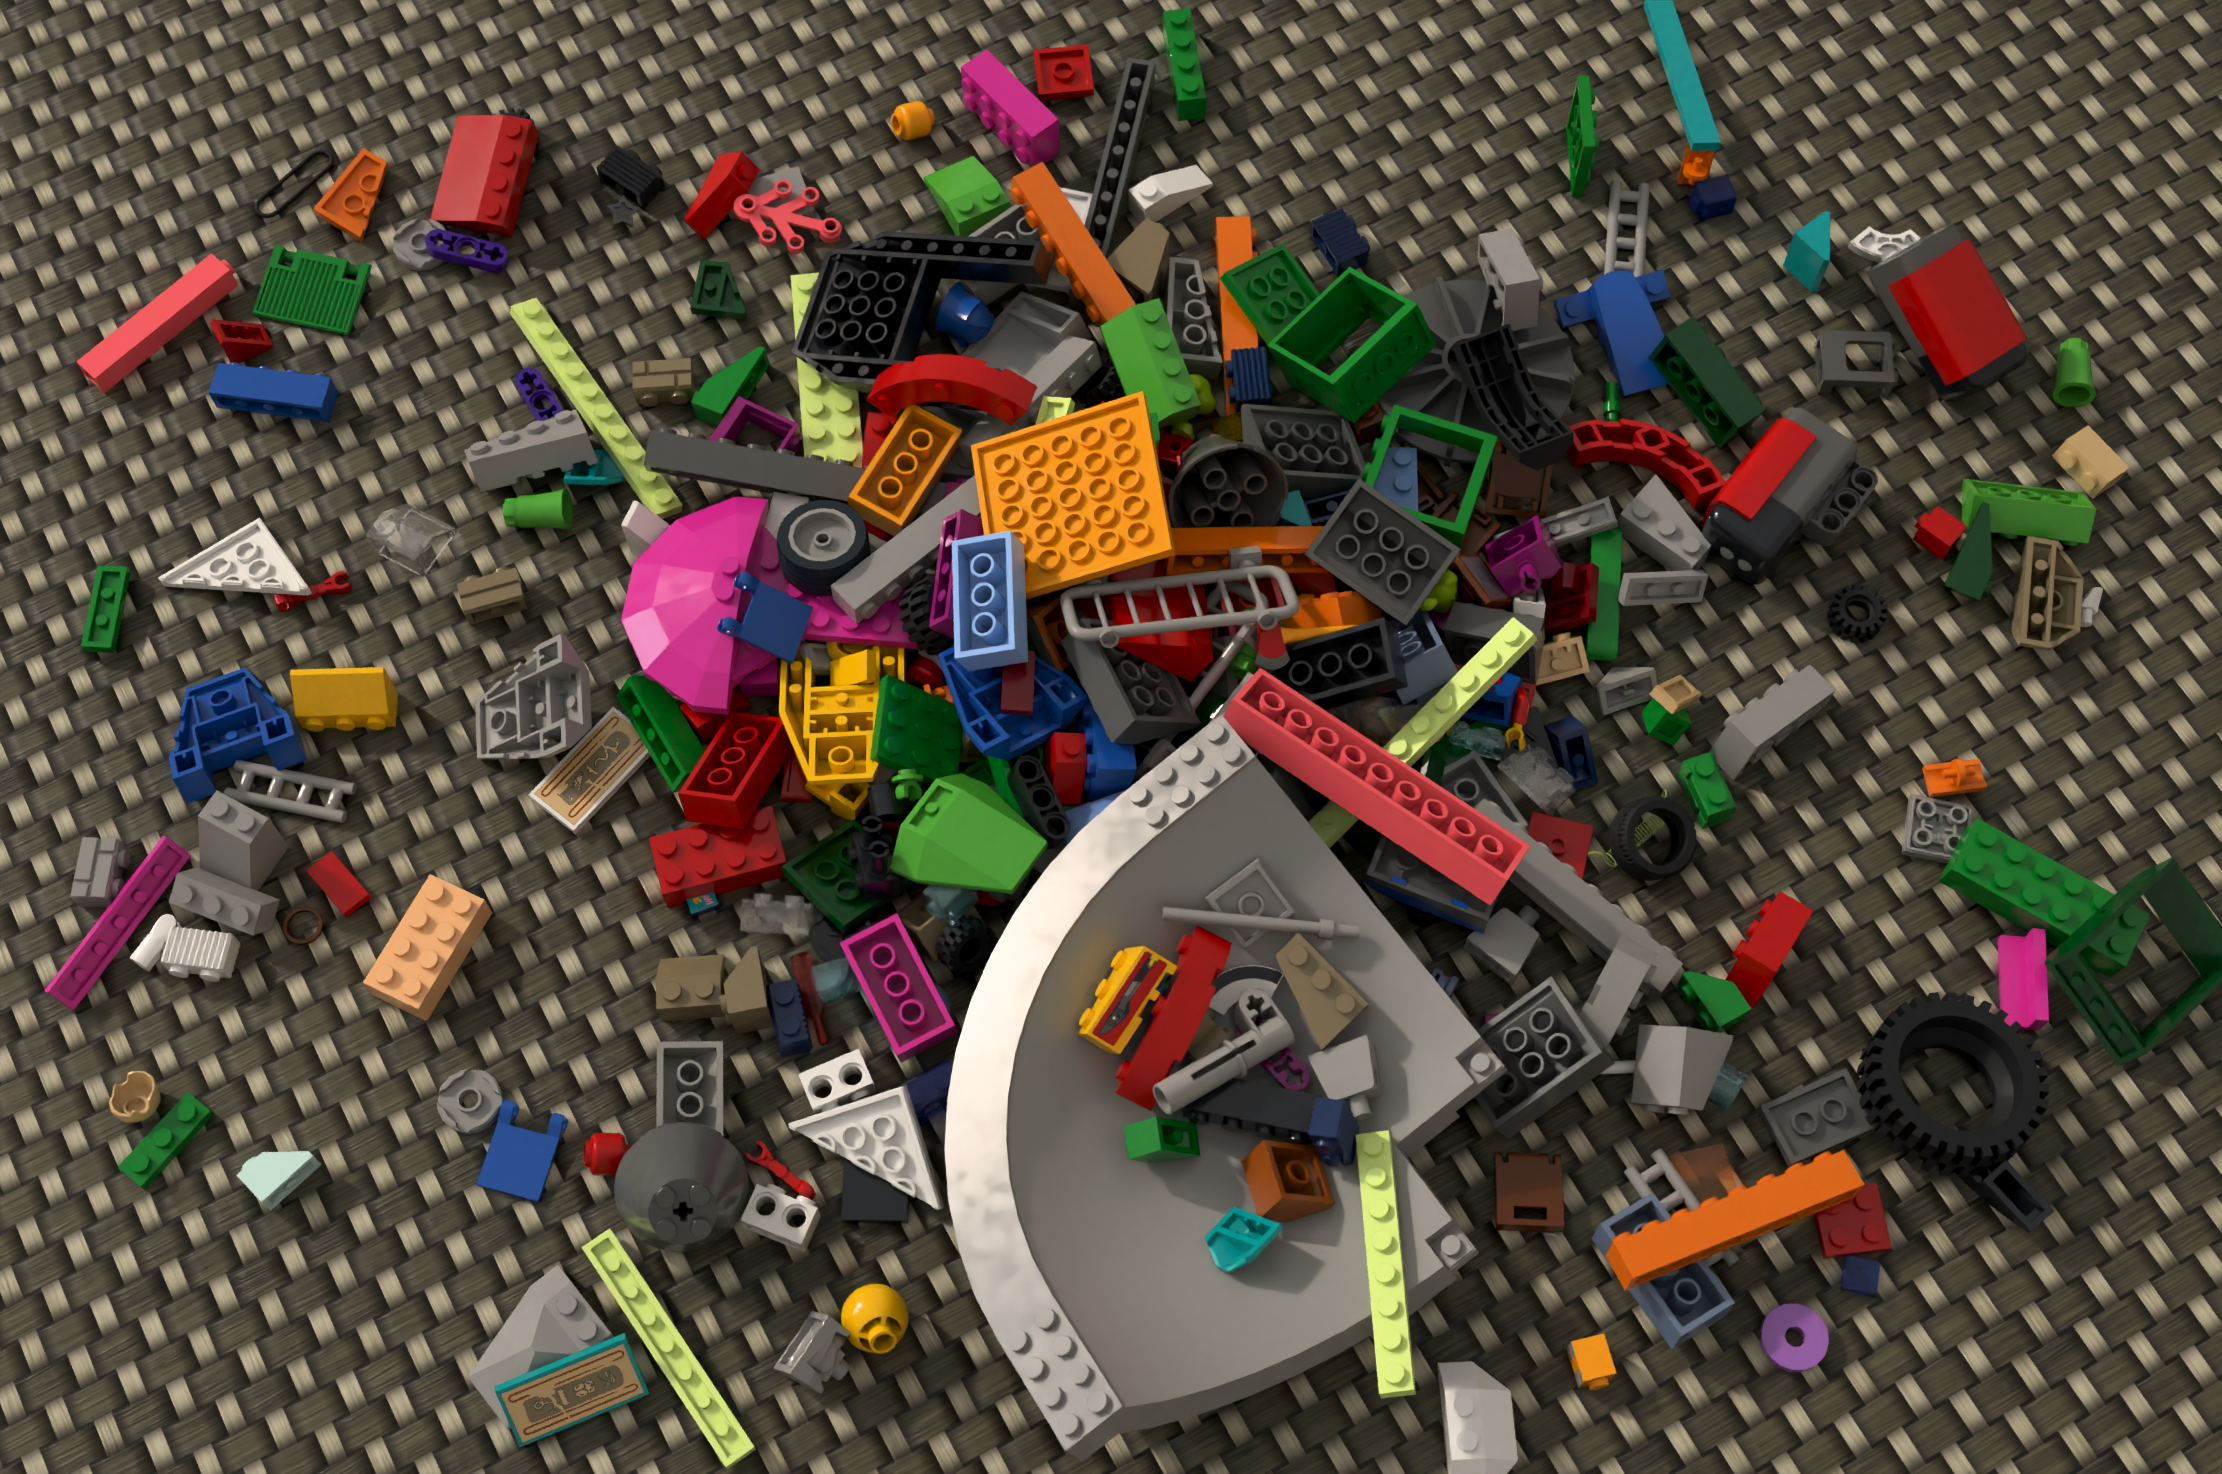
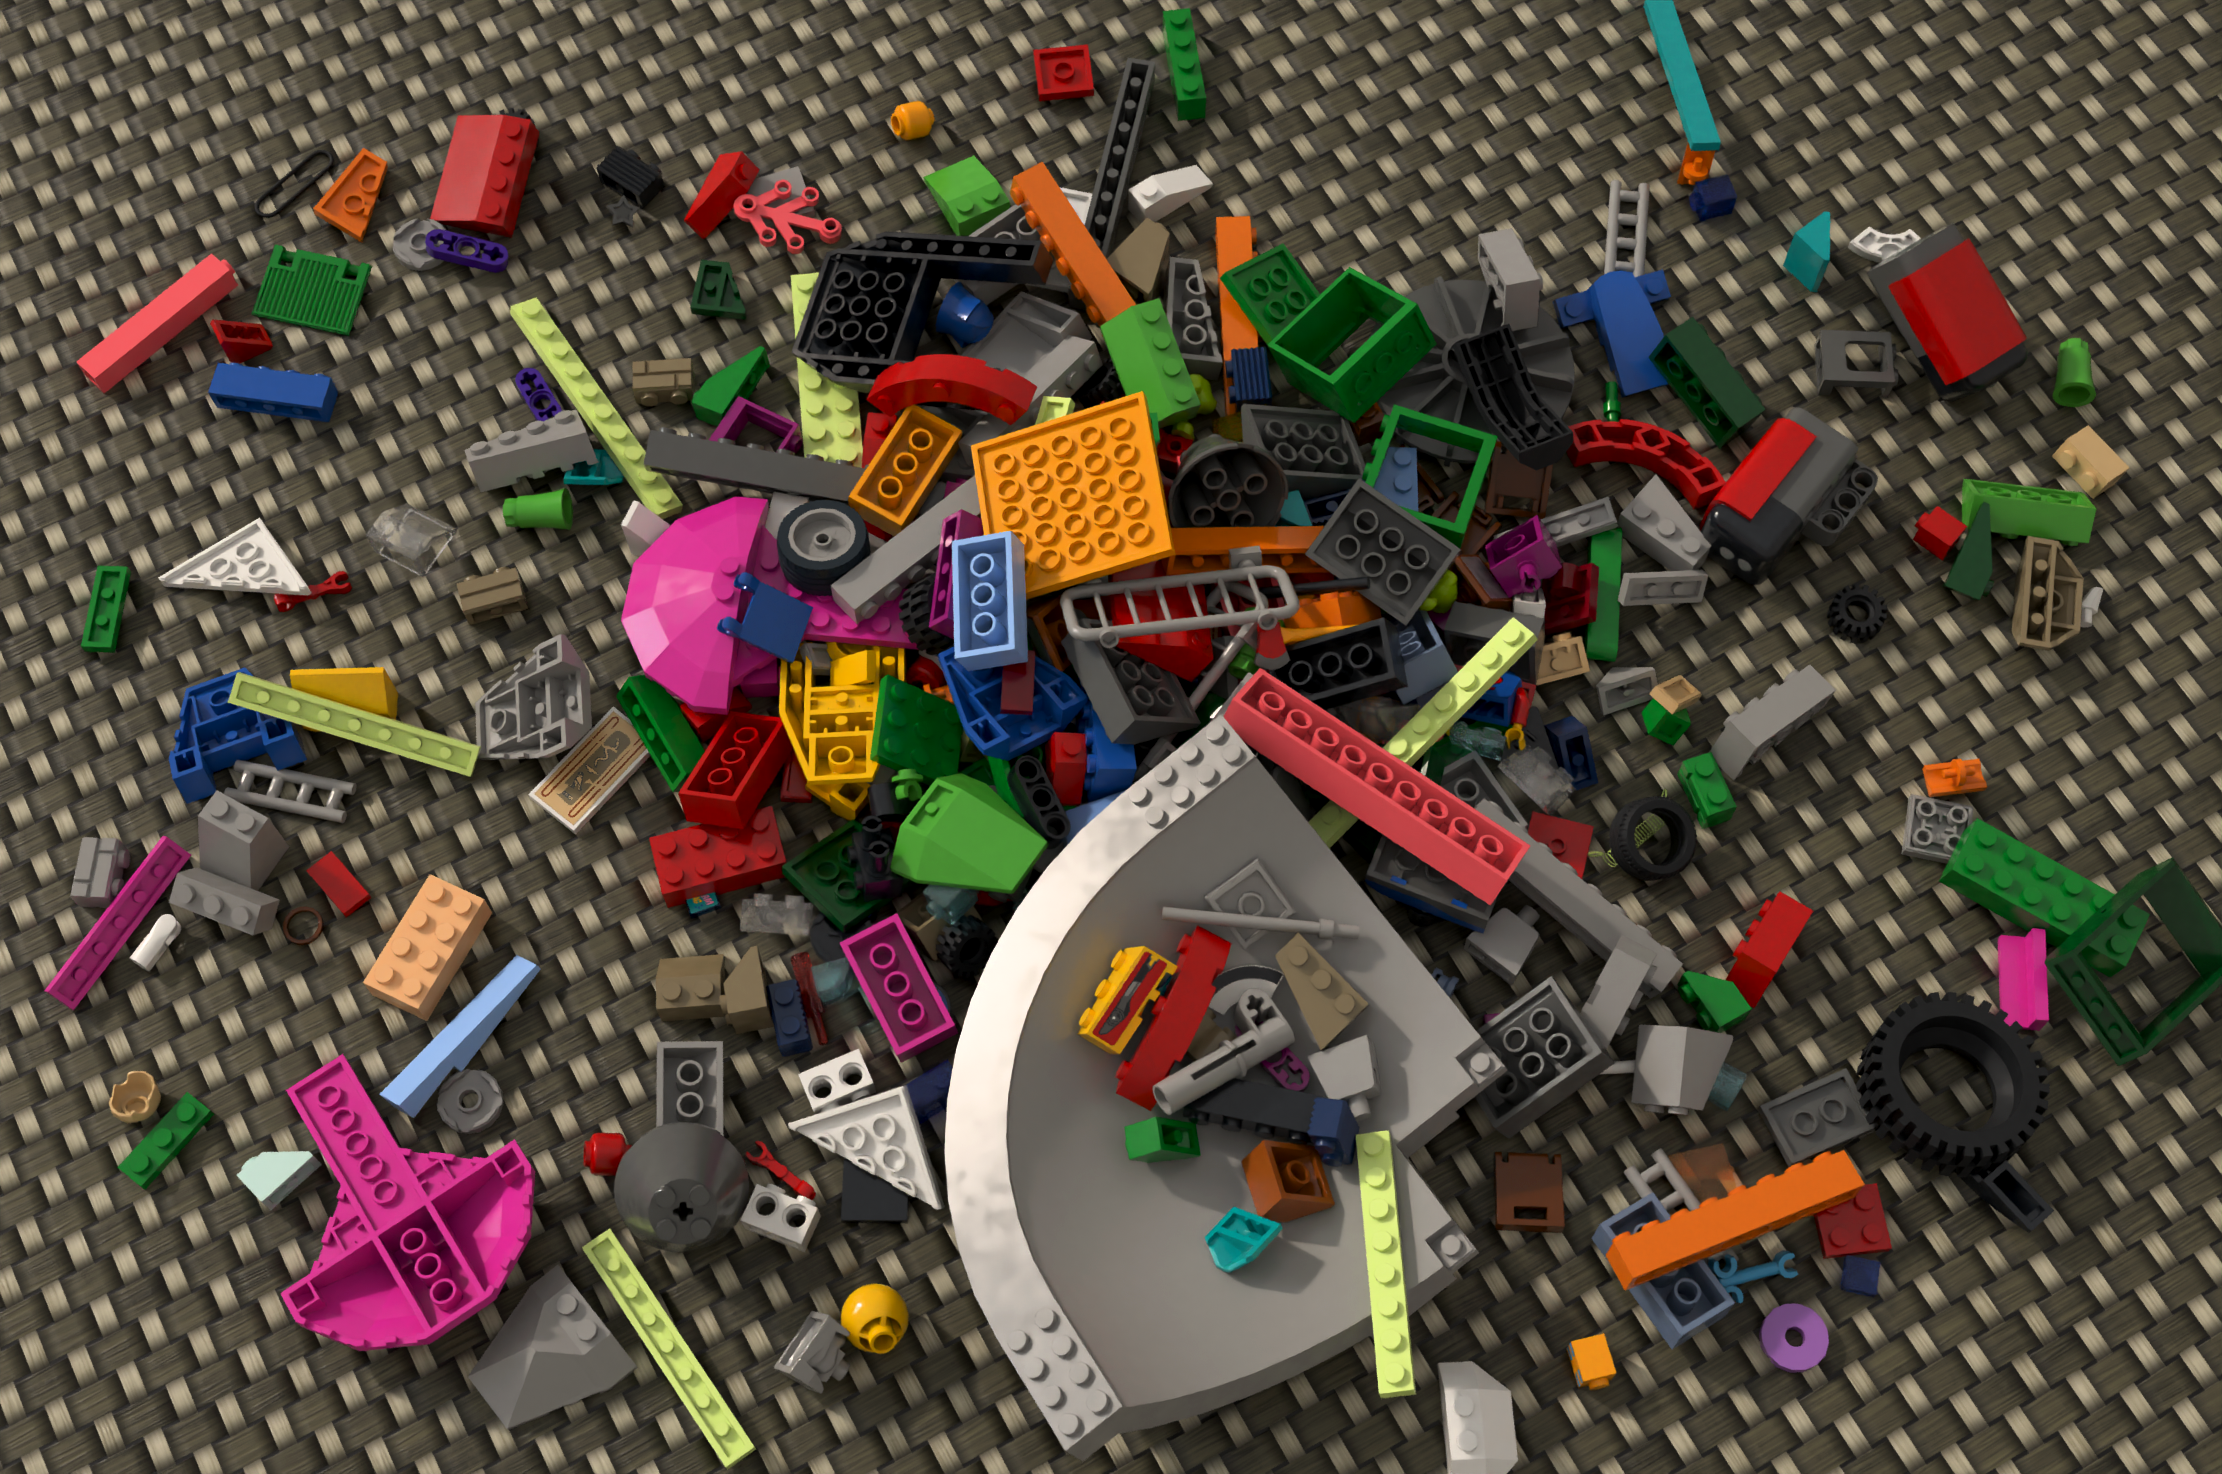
white brick [161,926,240,982] -> none
blue flag [476,1100,568,1203] -> none
tile [494,1333,649,1447] -> none
dark pink brick [961,49,1060,167] -> none
dark blue brick [1310,208,1370,277] -> none
green plate [1566,75,1599,197] -> none
none -> yellowish green plate [228,672,481,777]
none -> dark pink plate [280,1054,535,1351]
none -> light blue slope [380,955,541,1118]
none -> black bar [1258,577,1370,599]
none -> dark azure bar [1708,1250,1798,1303]

